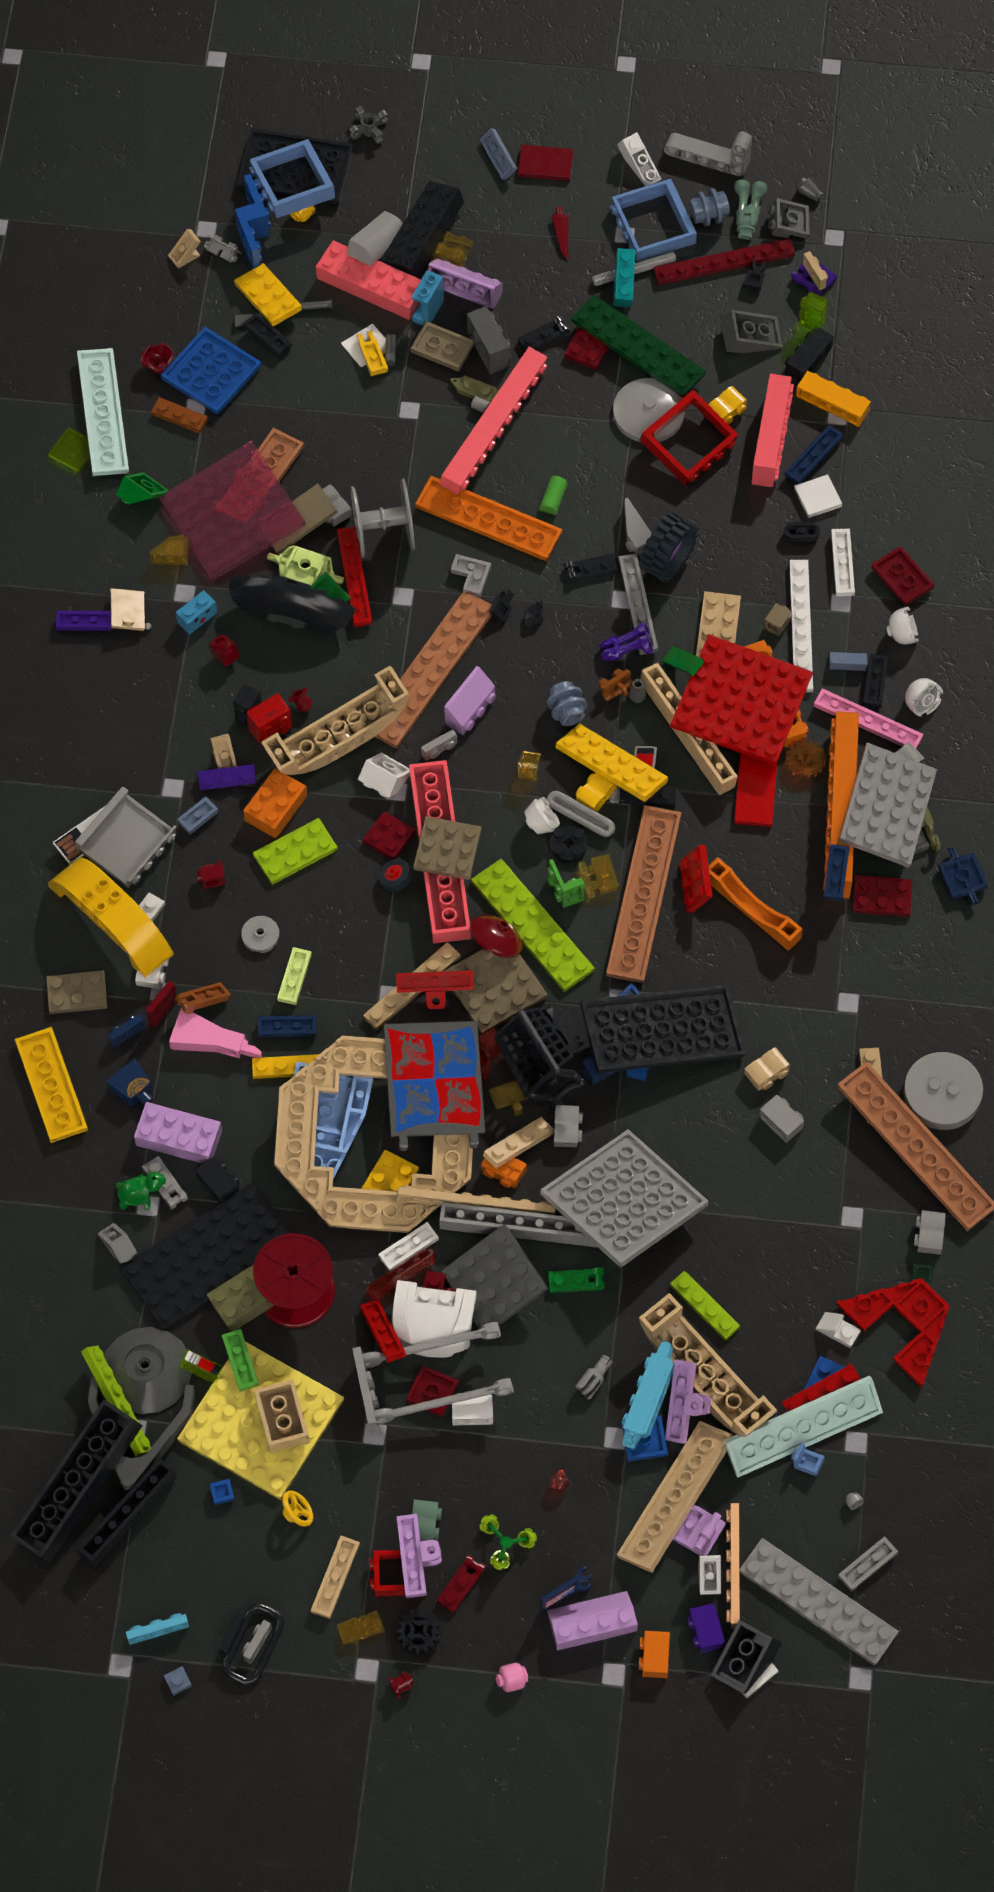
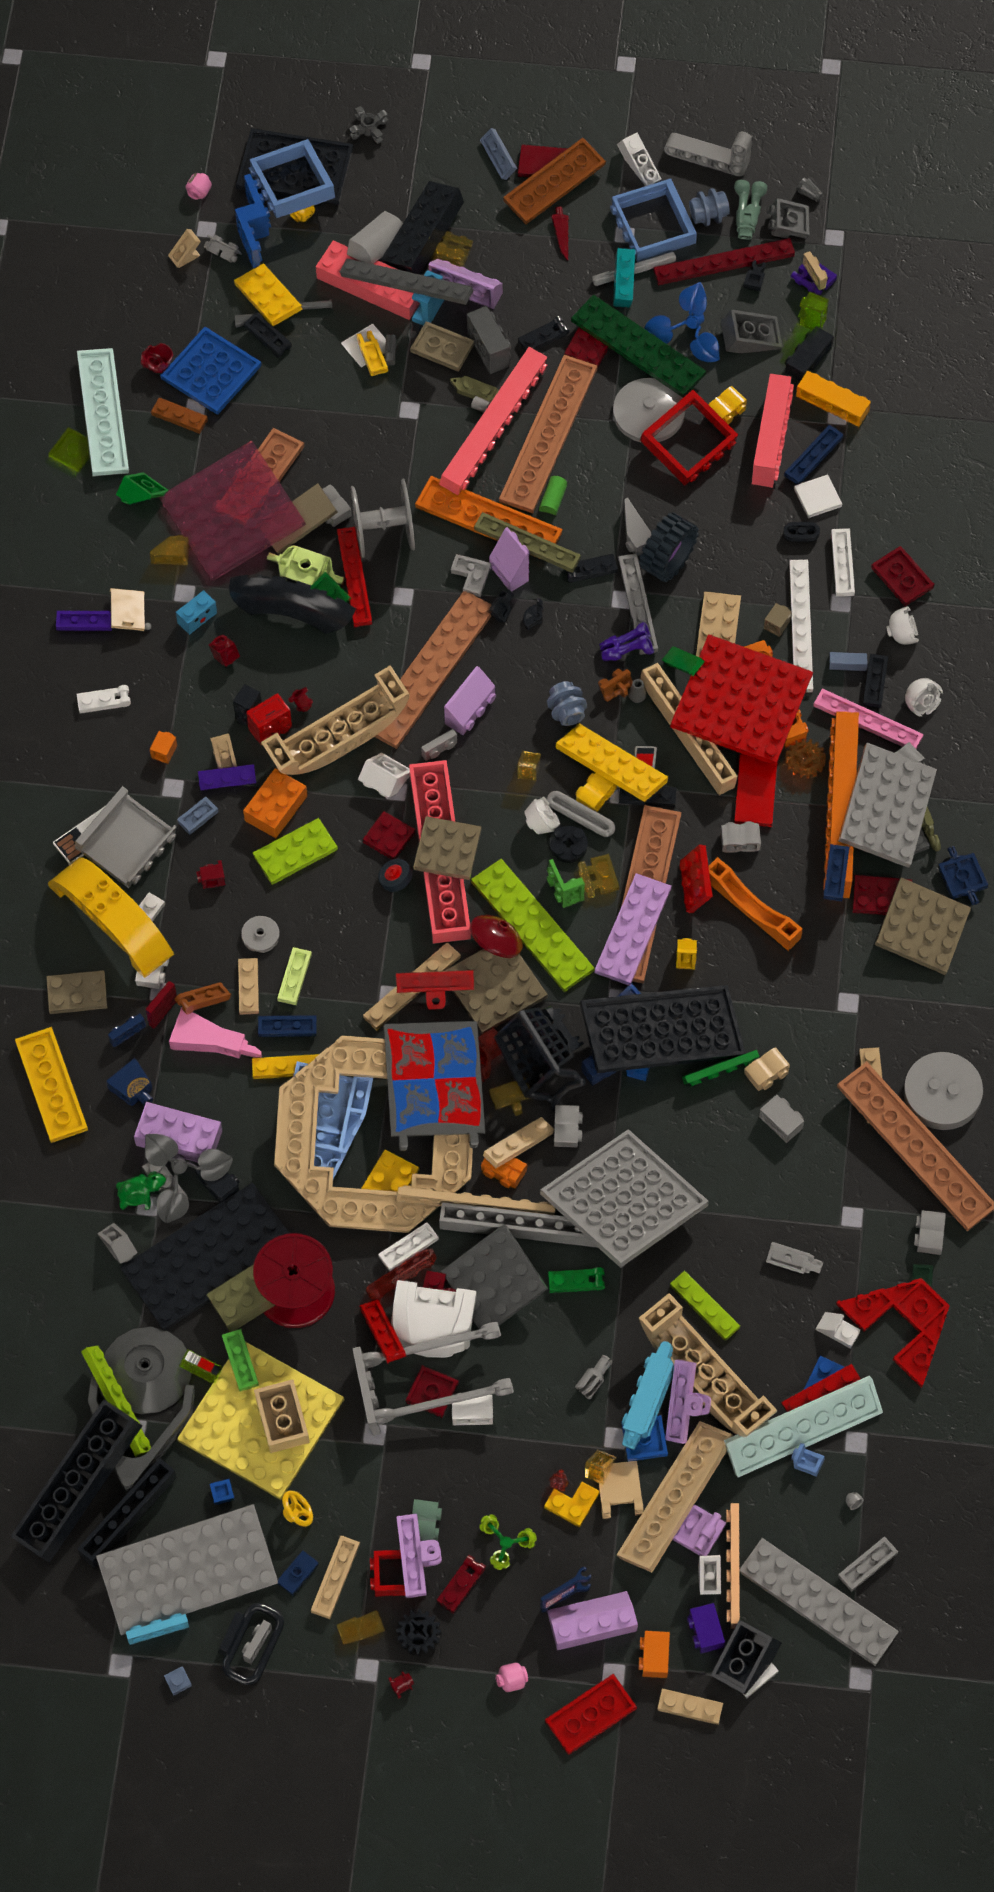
none -> white plate [77,685,131,713]
none -> light grey plate [96,1504,278,1635]
none -> dark grey plant [145,1134,233,1223]
none -> orange brick [150,731,177,764]
none -> bright pink head [186,173,212,200]
none -> tan plate [238,958,259,1015]
none -> dark blue plate [277,1551,319,1596]
none -> dark grey plate [340,258,473,305]
none -> olive plate [474,512,581,573]
none -> lavender slope [489,527,529,591]
none -> nougat plate [499,355,597,513]
none -> dark orange plate [503,138,606,224]
none -> yellow plate [544,1482,600,1528]
none -> red tile [545,1674,637,1755]
none -> clear yellow slope [585,1450,616,1485]
none -> lavender plate [594,873,672,986]
none -> tan flag [597,1461,643,1519]
none -> blue plant [644,282,720,362]
none -> tan plate [658,1688,723,1725]
none -> yellow slope [676,938,697,969]
none -> green plate [682,1050,759,1086]
none -> light grey brick [720,821,761,853]
none -> light grey hinge [766,1242,823,1274]
none -> dark tan plate [875,877,971,975]

